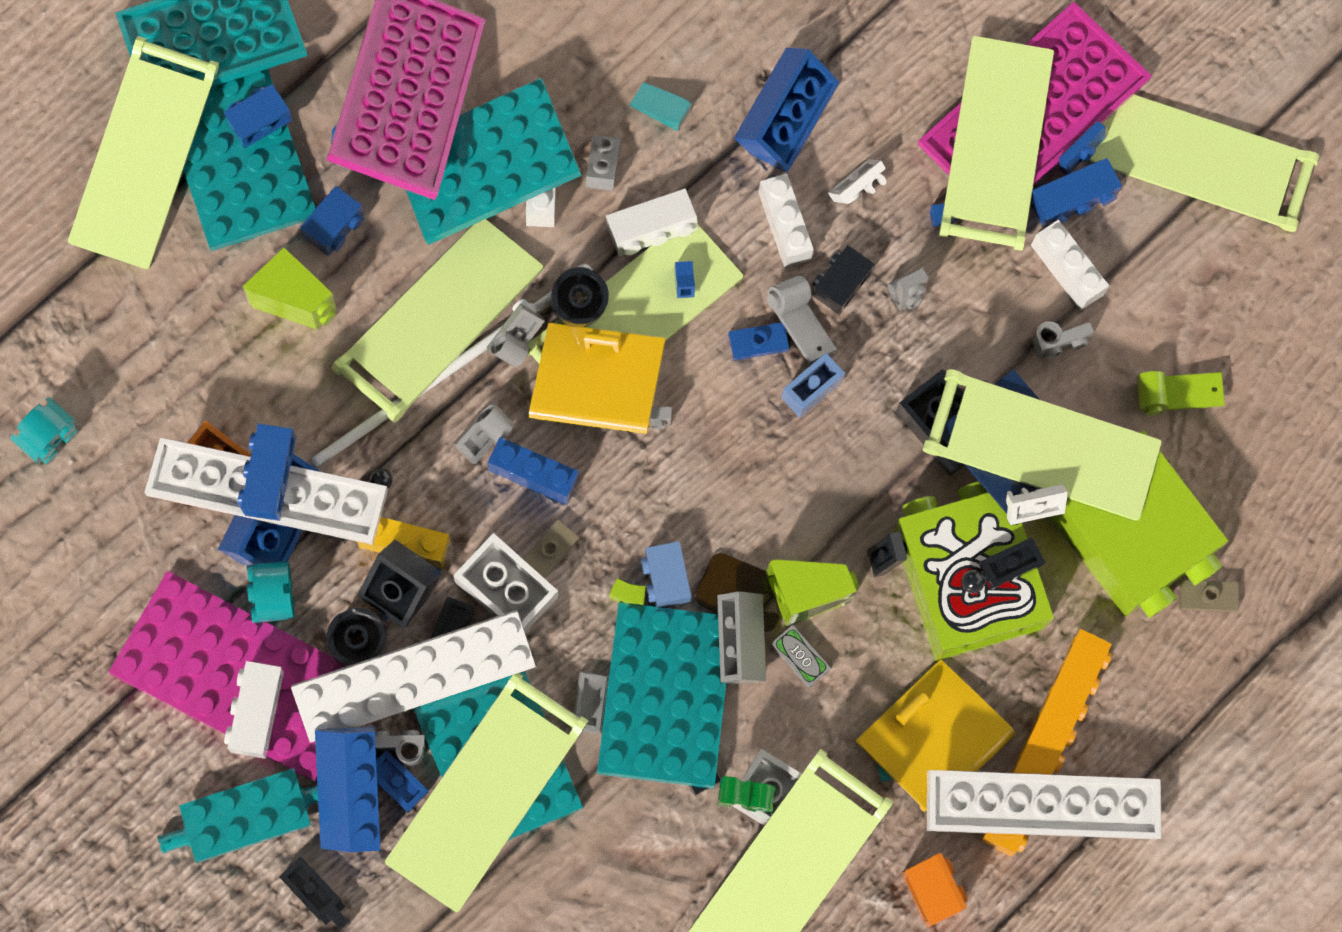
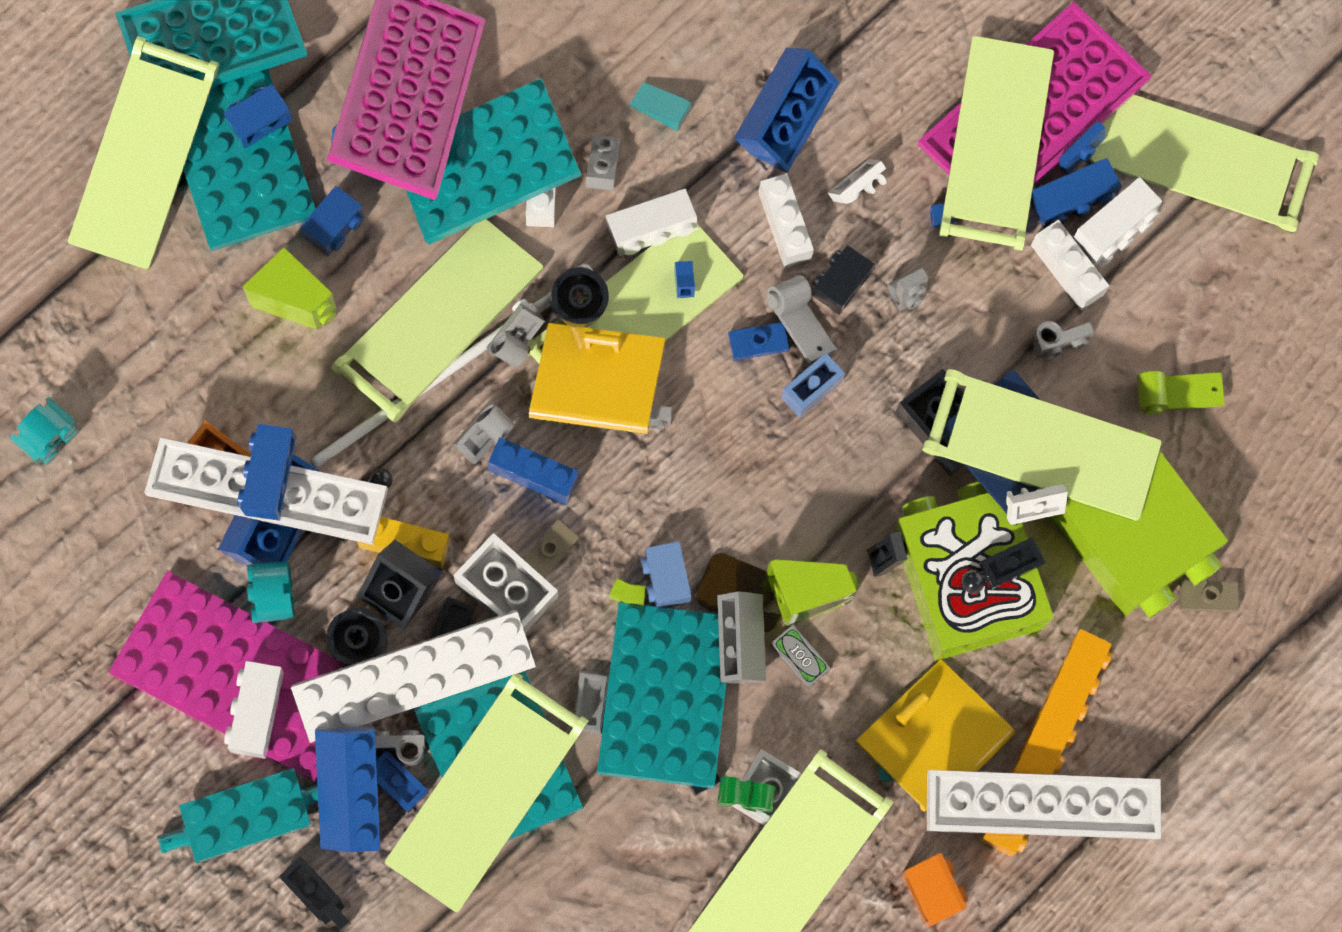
none -> white brick [1073,177,1163,268]

